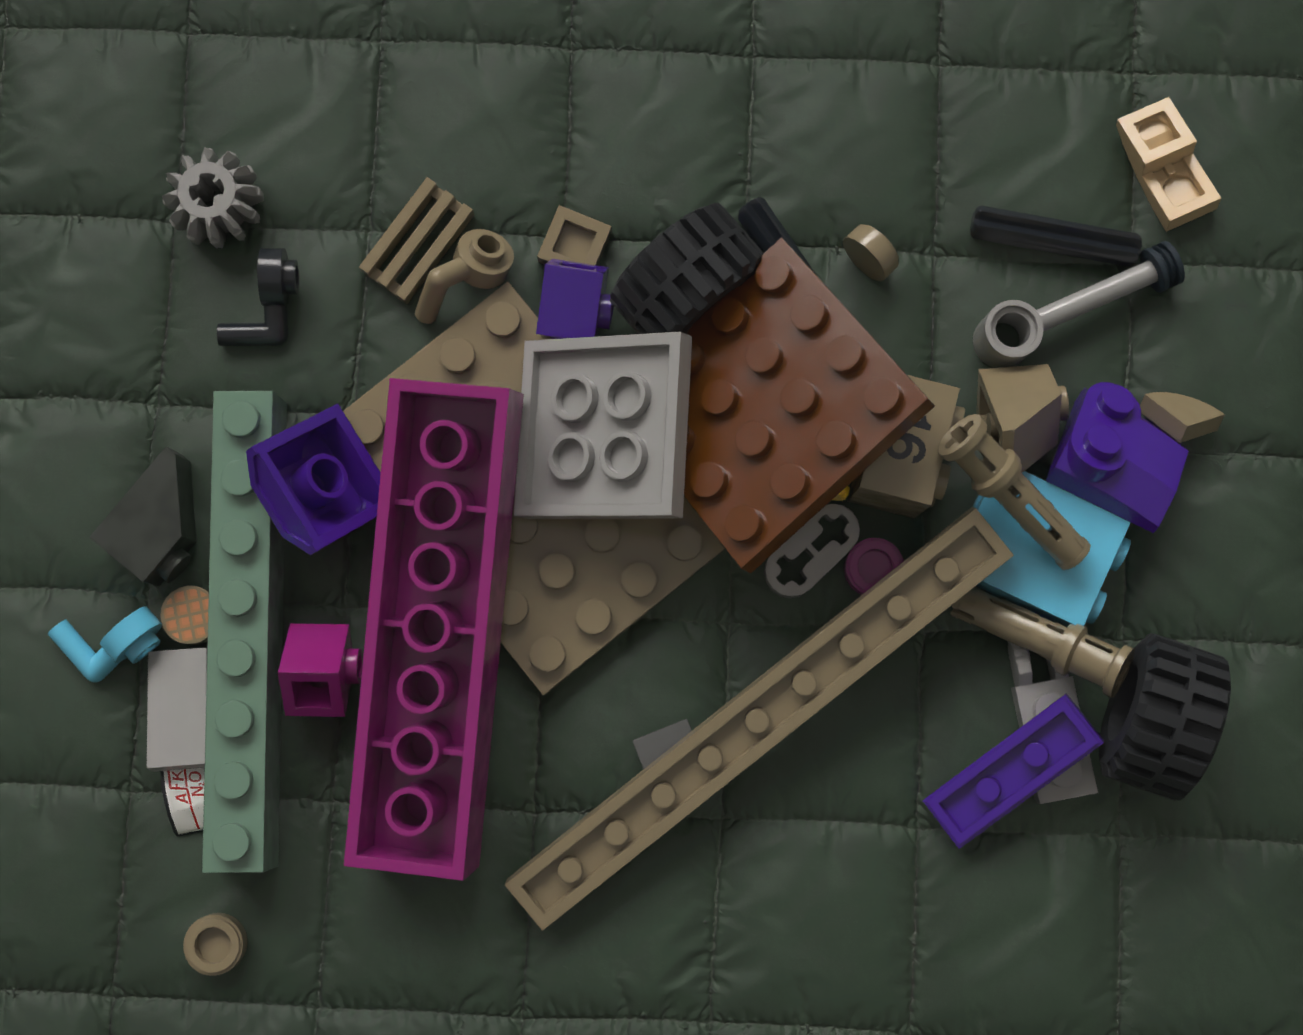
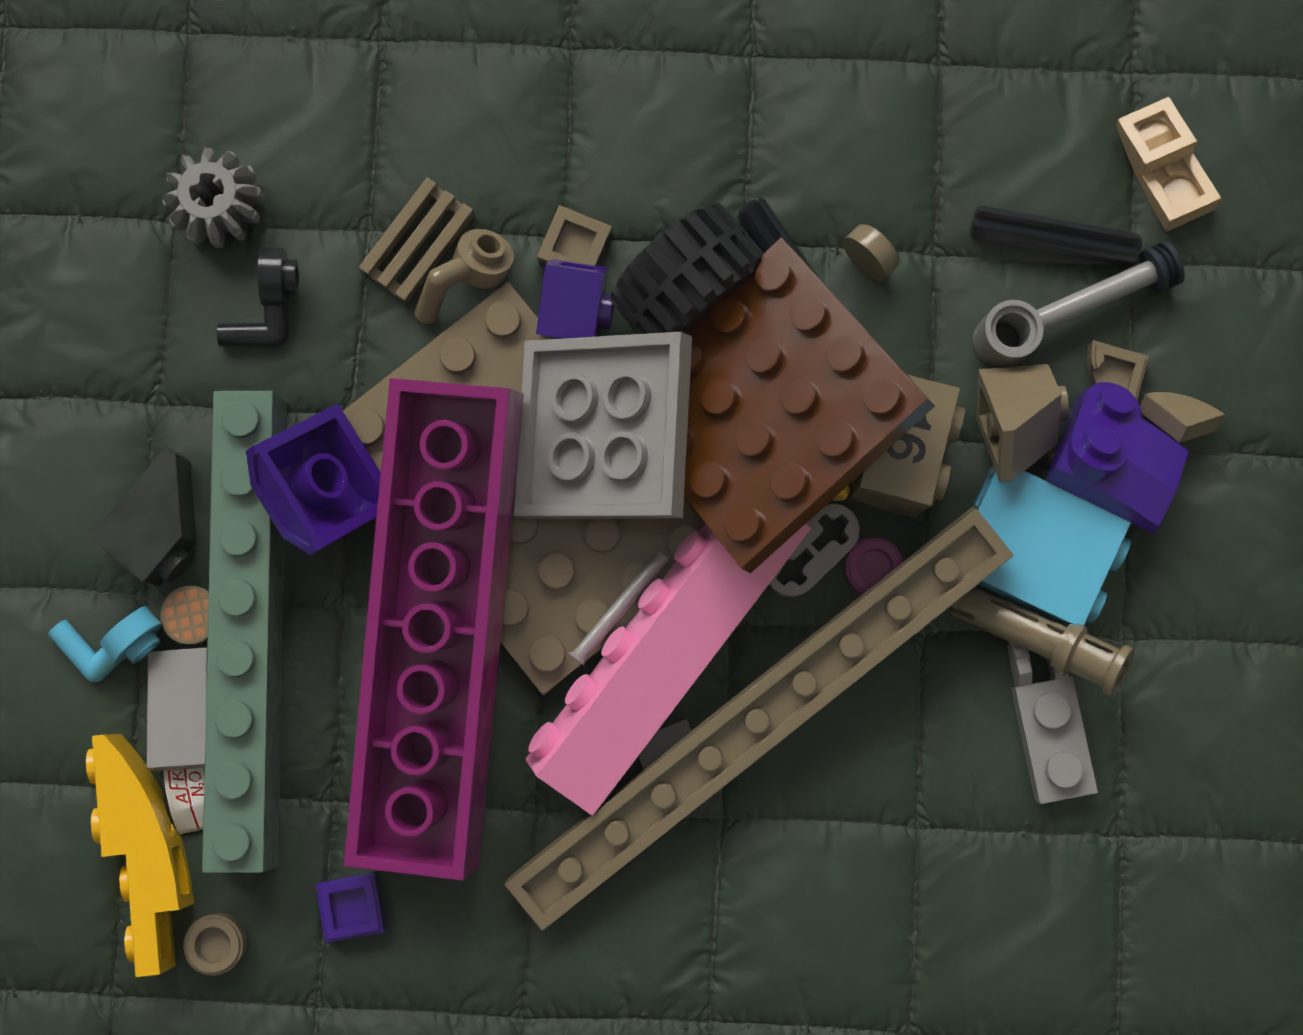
magenta brick [278,623,363,717] -> none
dark purple tile [922,693,1105,849] -> none
dark tan pin [938,414,1091,570] -> none
black tyre [1099,633,1231,801] -> none
none -> yellow slope [86,734,194,977]
none -> dark purple tile [315,871,387,943]
none -> bright pink brick [525,523,811,816]
none -> light grey piece [567,551,669,667]
none -> dark tan tile [1087,340,1149,400]

